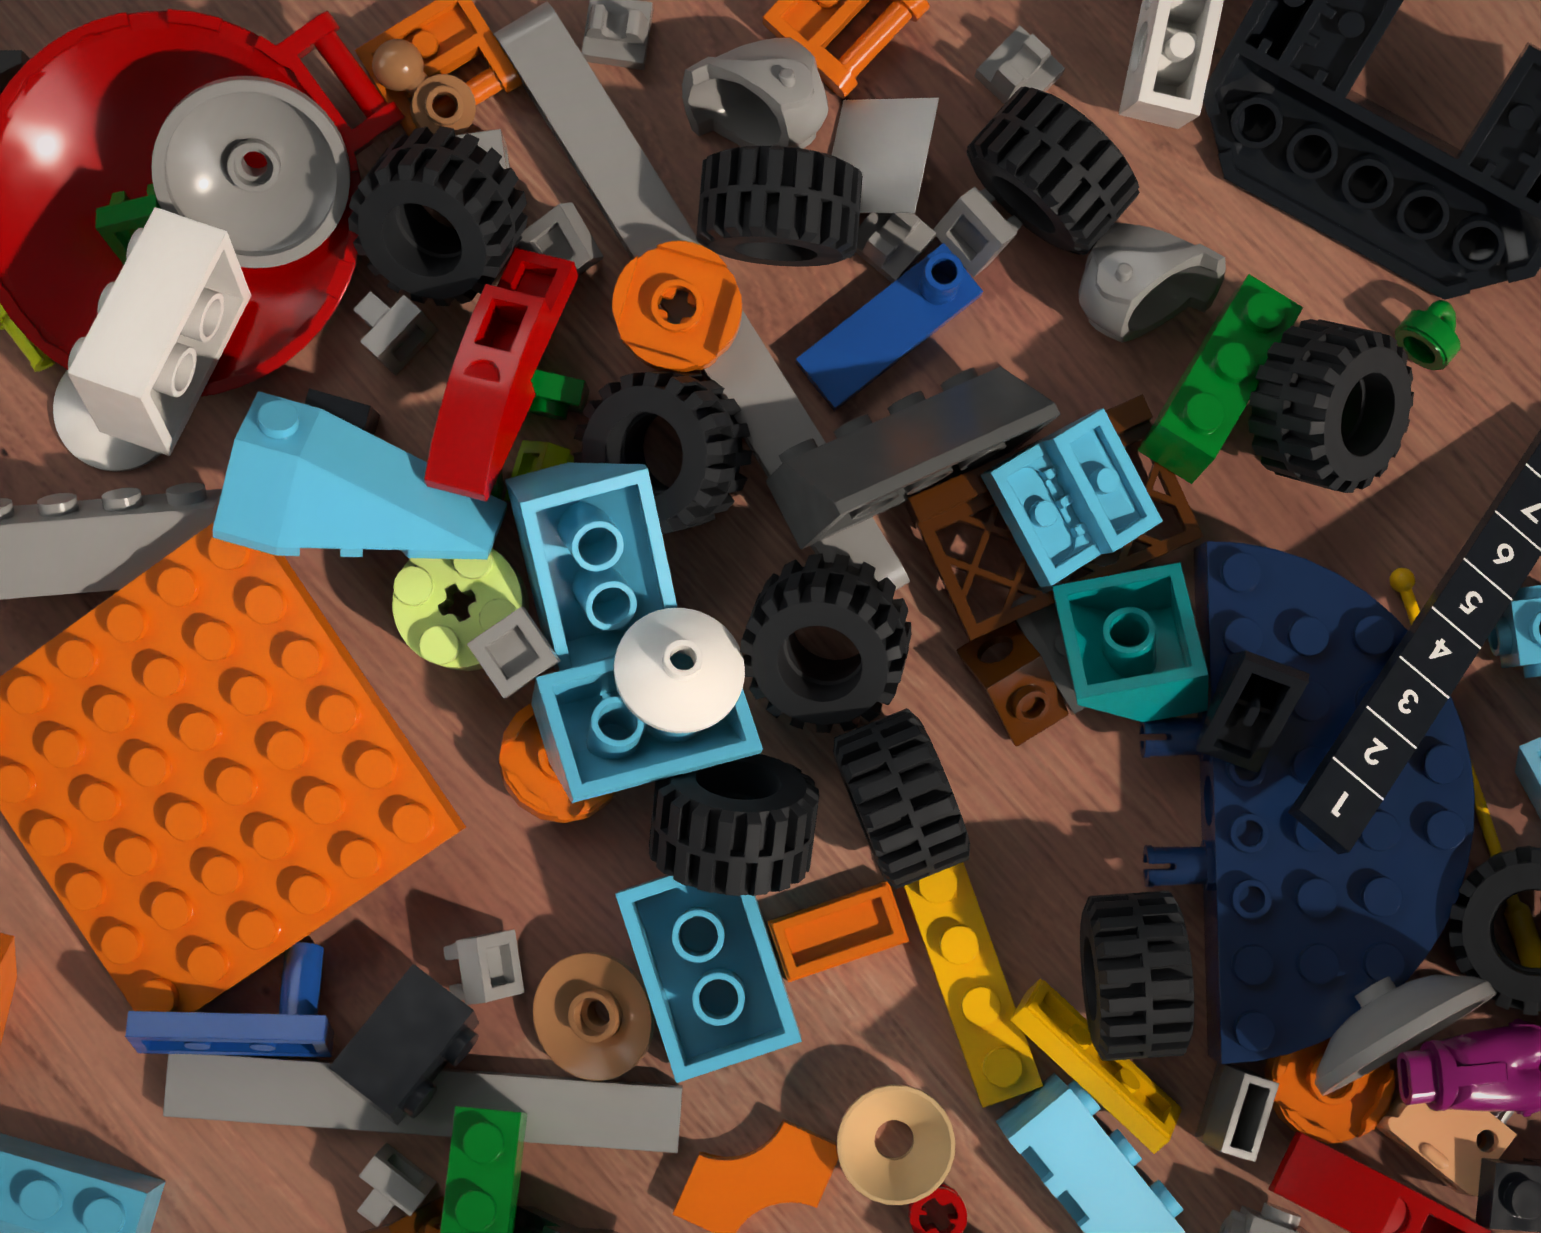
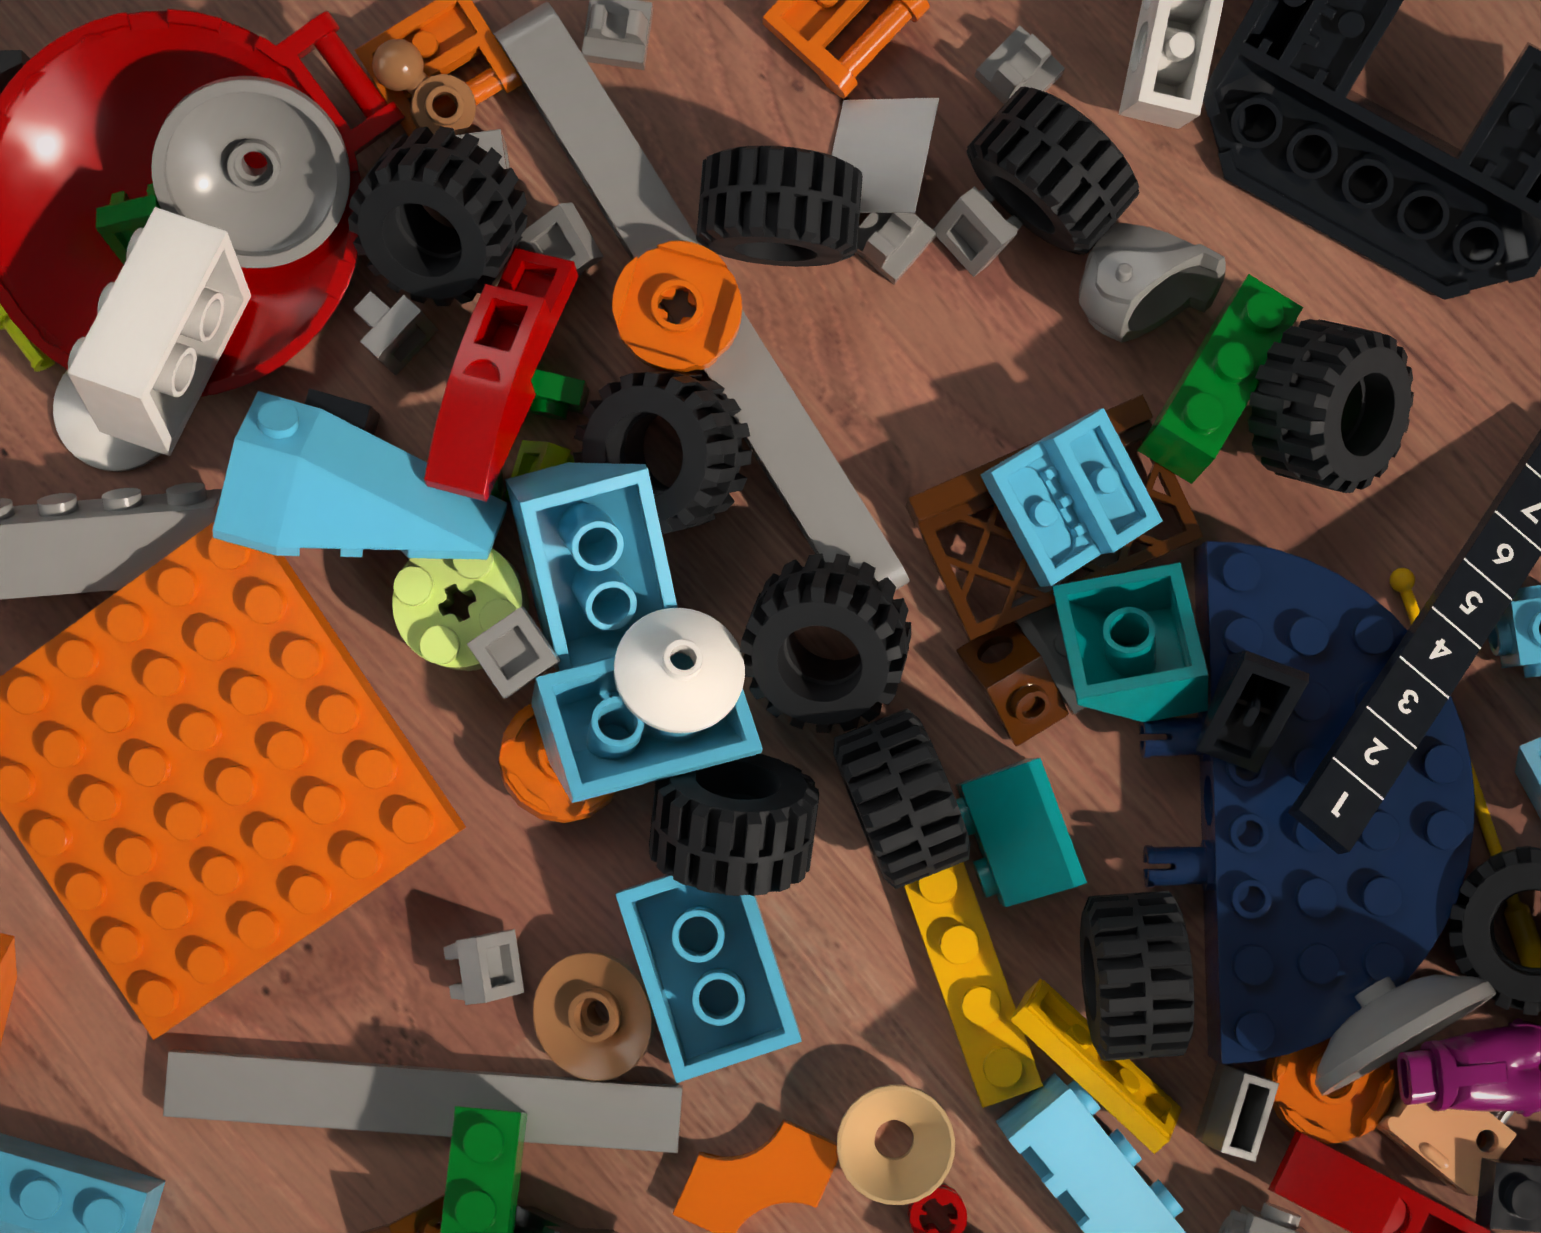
blue piece [125,942,334,1057] -> none
black brick [329,964,479,1126] -> none
light grey tile [357,1143,437,1227] -> none
light grey helmet [682,37,828,149] -> none
dark grey slope [766,366,1061,550] -> none
orange tile [767,880,909,983] -> none
blue piece [796,243,983,412] -> none
green tile [1395,300,1461,370] -> none
none -> teal slope [956,758,1087,907]

